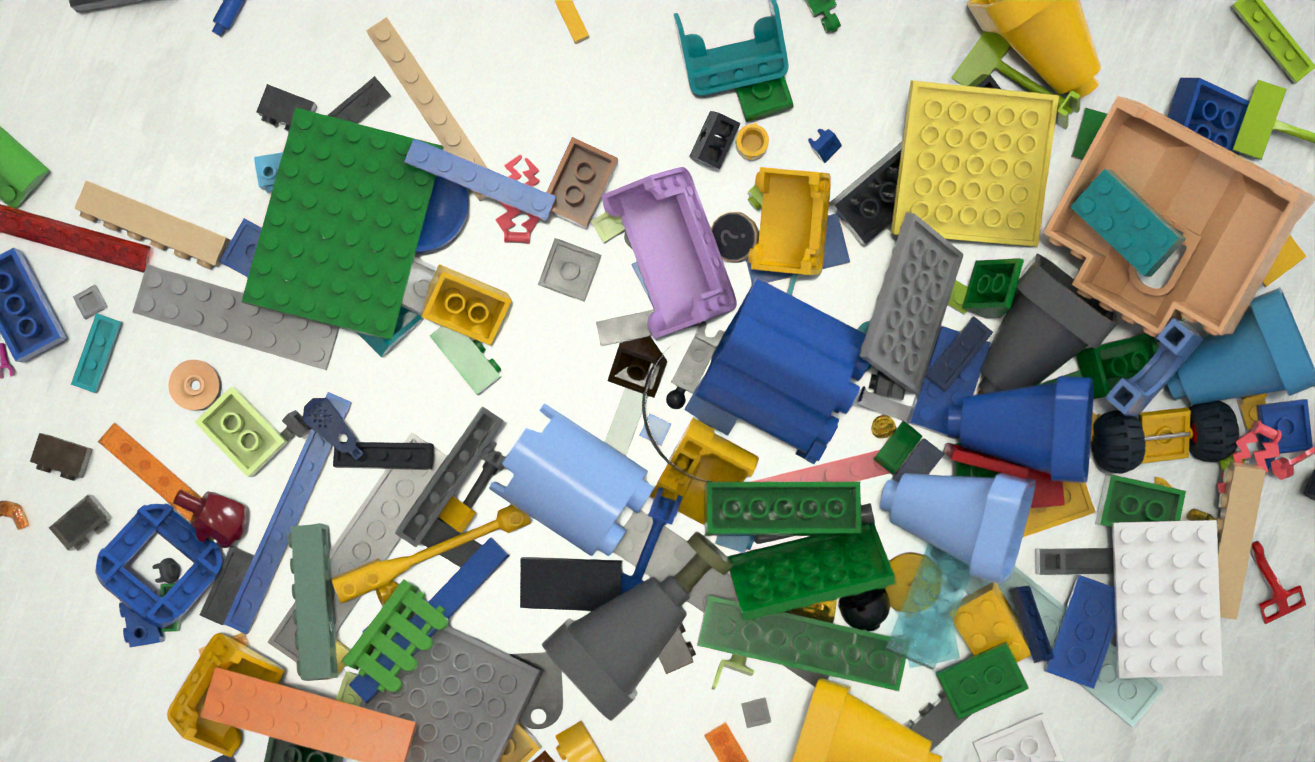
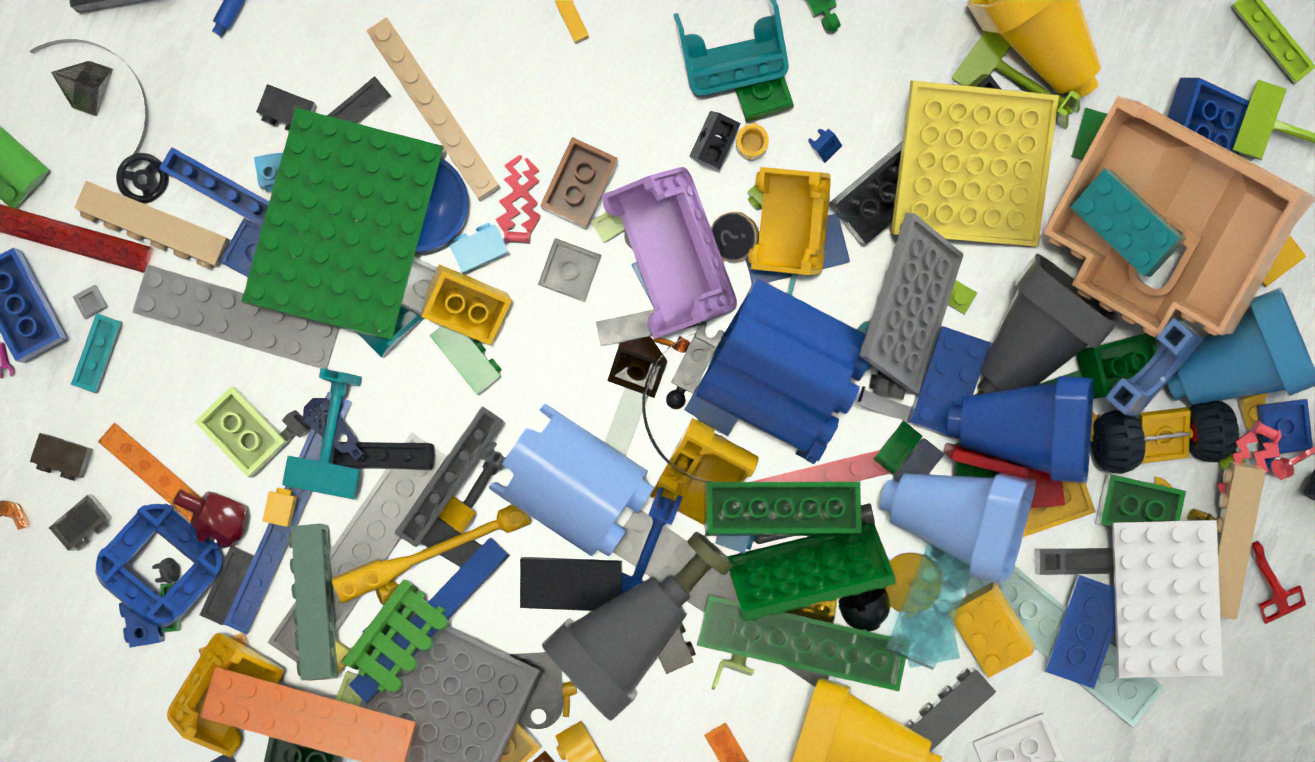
light nougat dish [168,360,220,410] -> none
plate [404,138,556,221] -> none
tile [639,413,672,447] -> none
light grey tile [741,697,772,729] -> none
clear yellow plate [871,415,897,438] -> none
dark blue tile [925,316,993,392] -> none
green tile [936,641,1029,720] -> none
green slope [962,258,1024,318] -> none
dark blue tile [1009,586,1054,663] -> none
none -> sticker [29,39,148,154]
none -> clear smoke slope [51,61,113,116]
none -> black piece [116,153,167,203]
none -> blue brick [159,147,269,227]
none -> yellow brick [262,487,297,527]
none -> teal piece [282,368,362,500]
none -> brick [449,223,509,274]
none -> yellow hand [562,681,577,717]
none -> clear orange hand [653,336,690,353]

